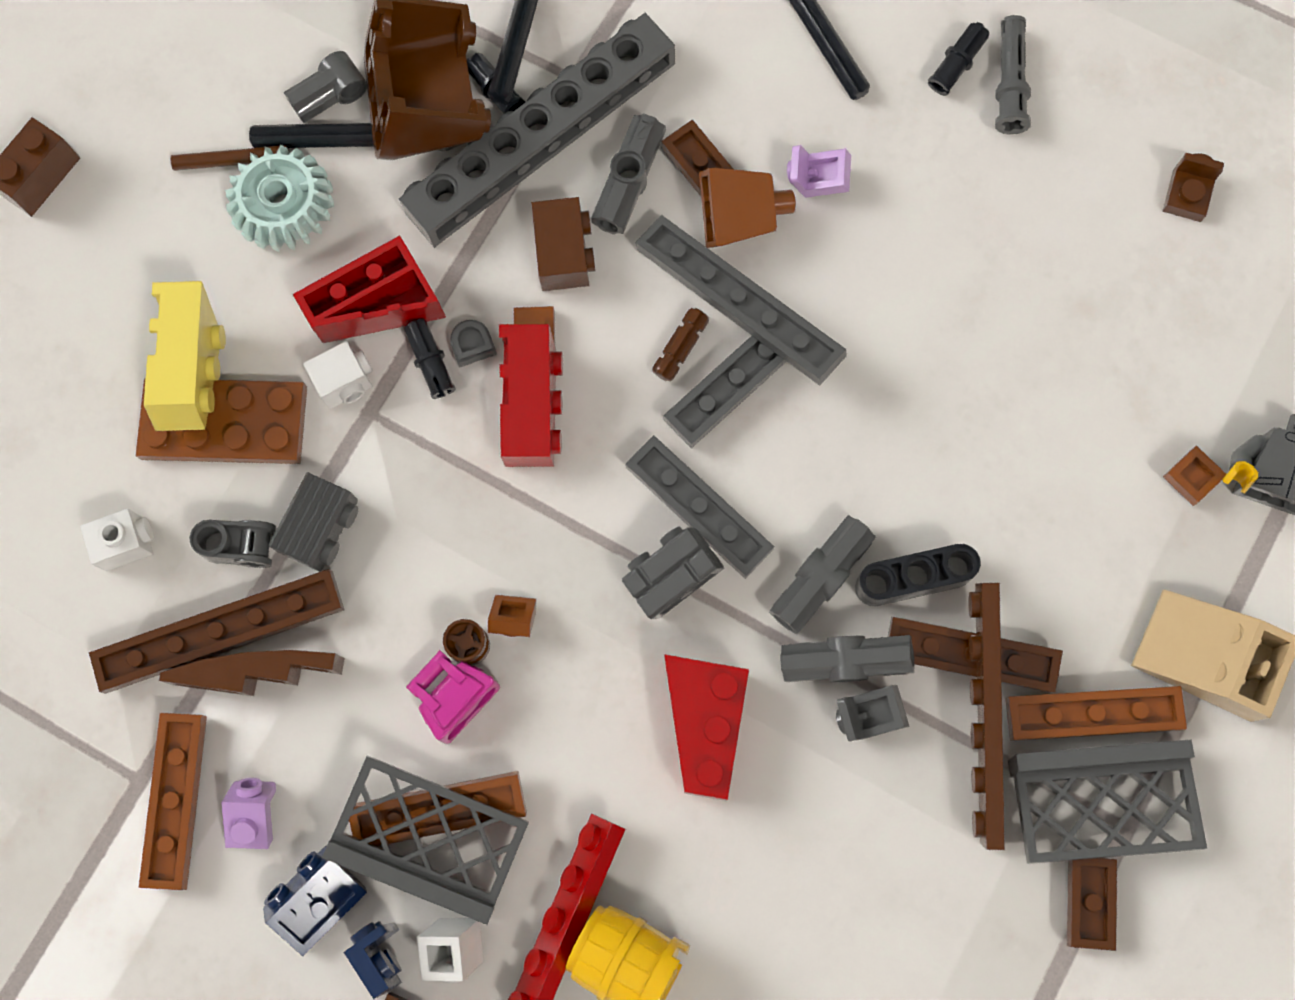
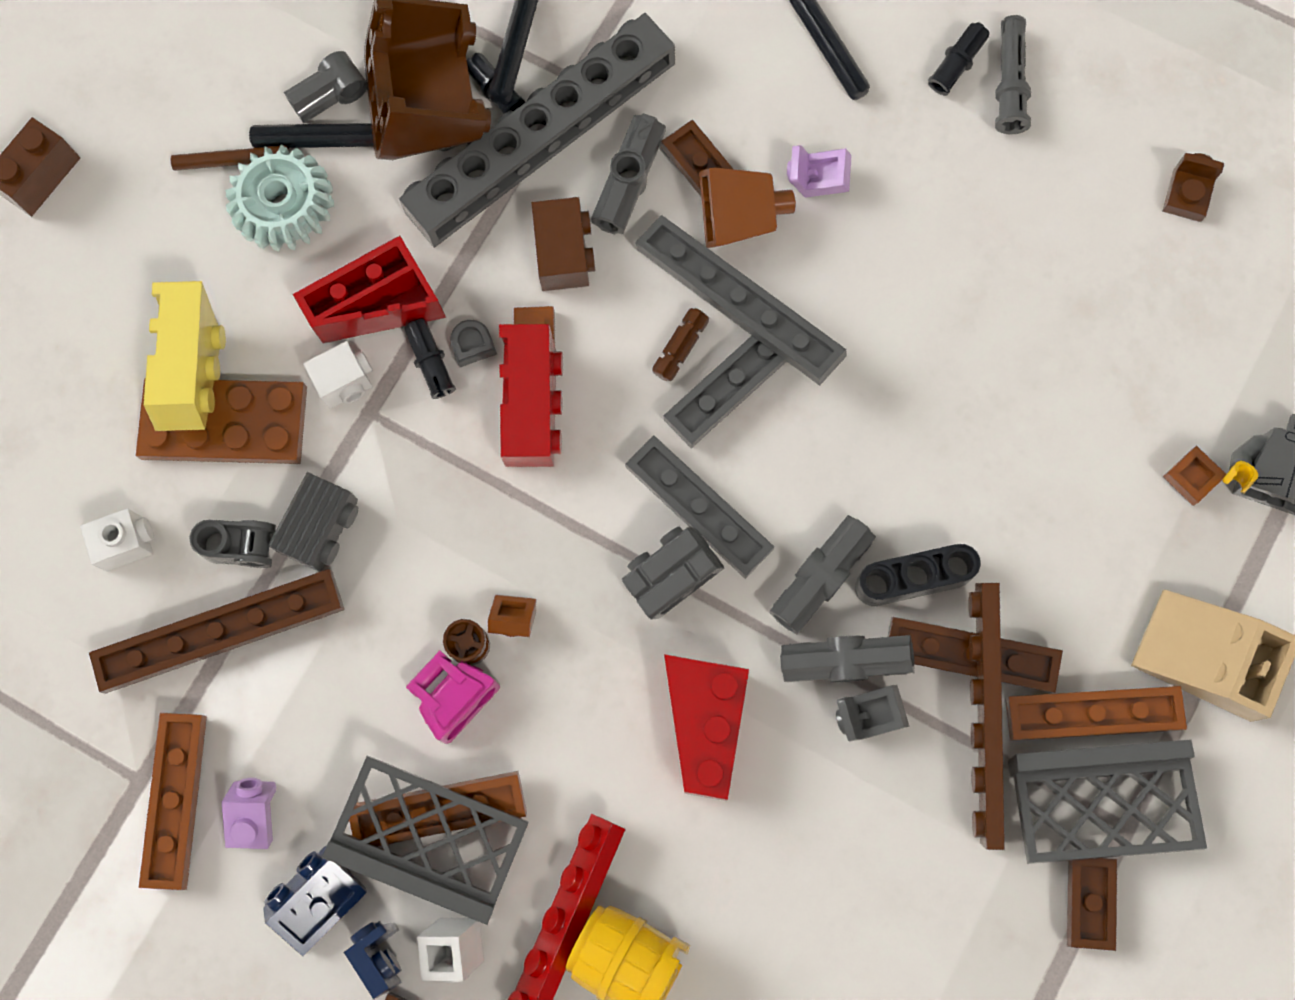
reddish brown slope [159,650,345,696] -> none

